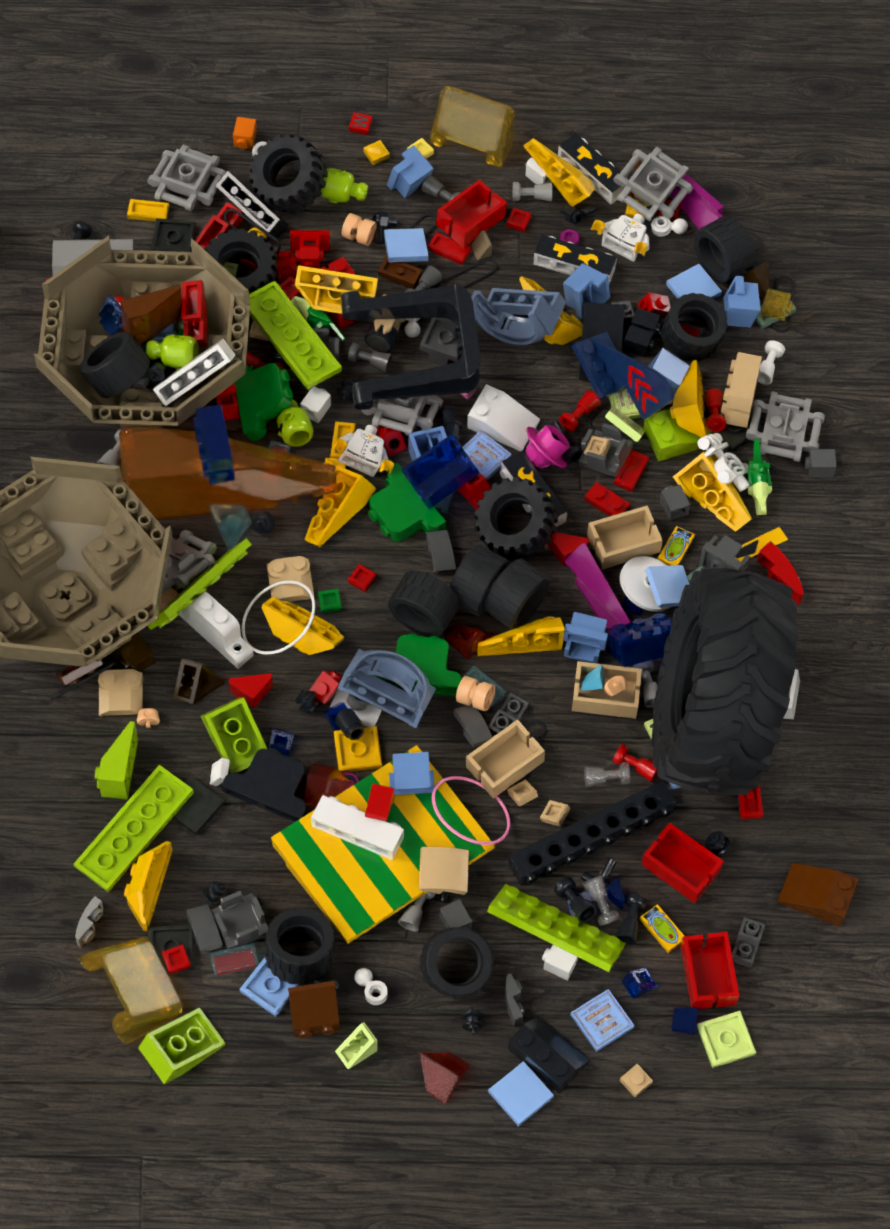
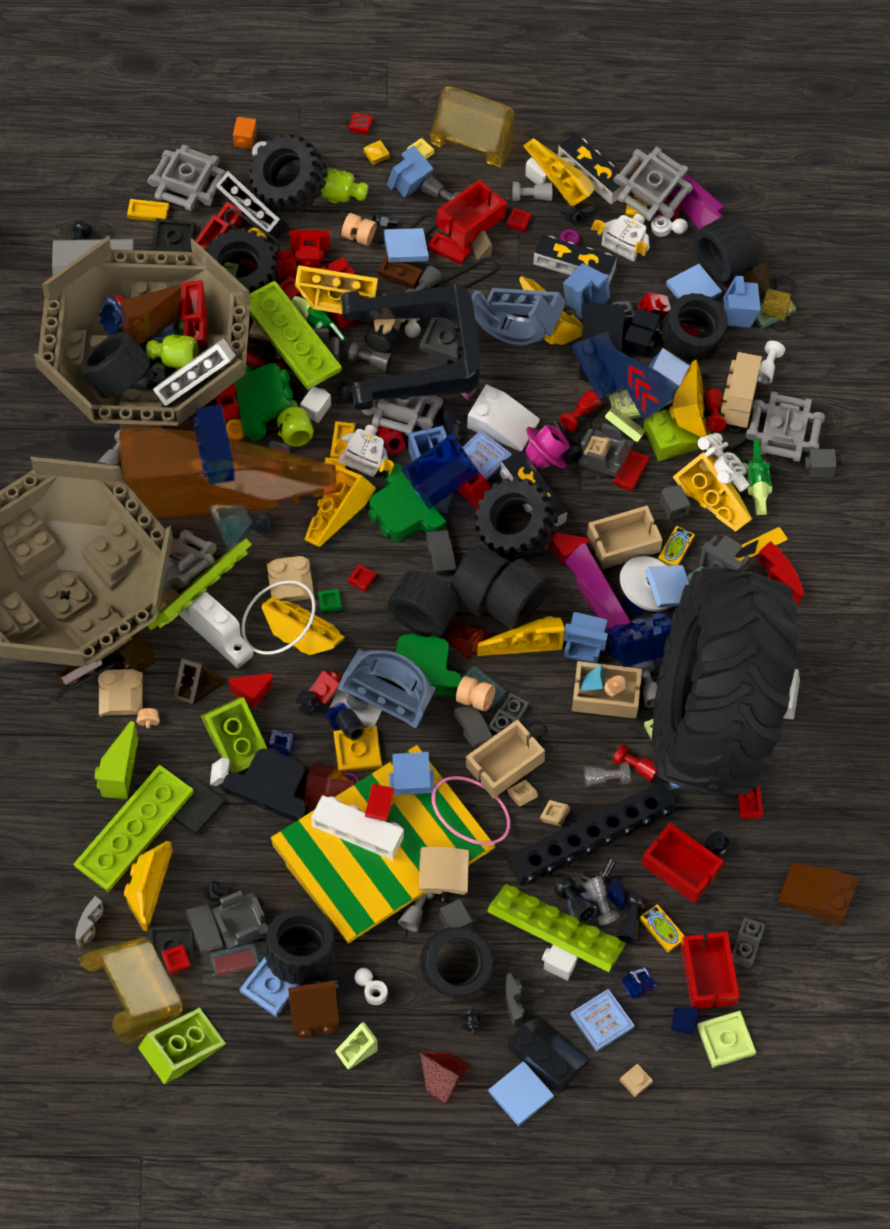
red plate [584,482,630,517] -> none
none -> yellow tile [225,419,245,440]

